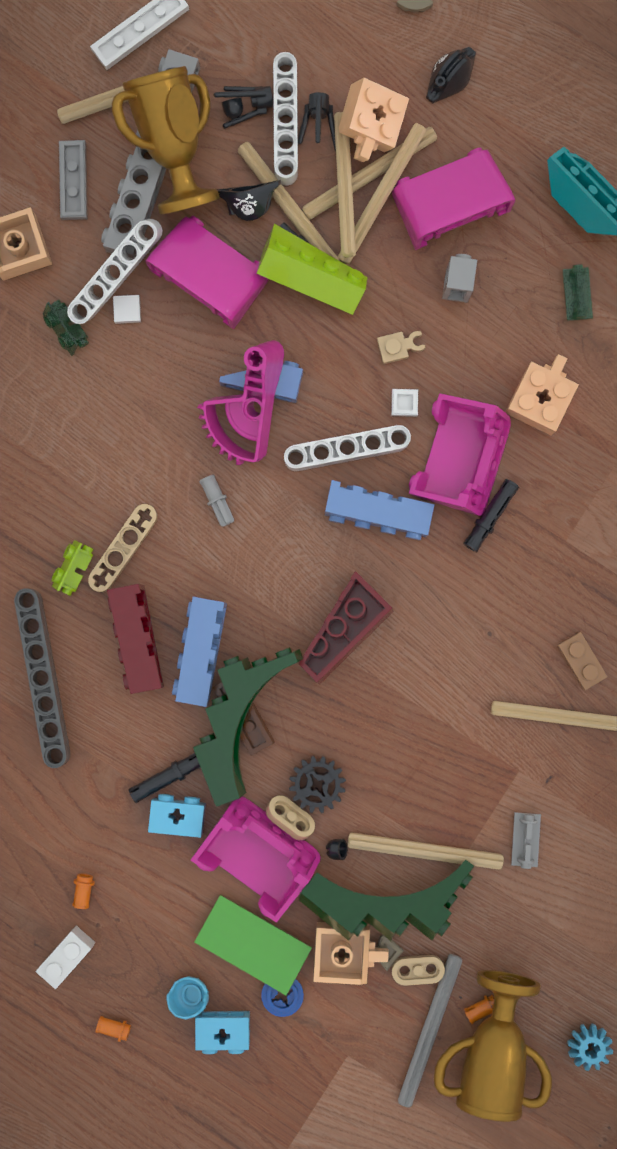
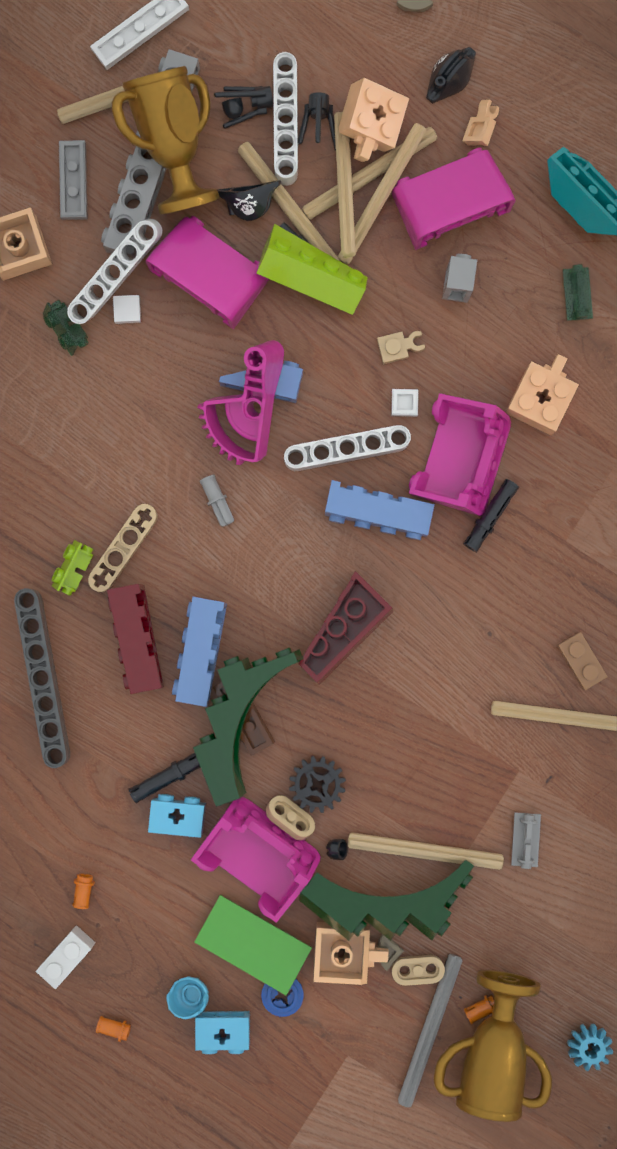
none -> light nougat plate [462,100,499,146]

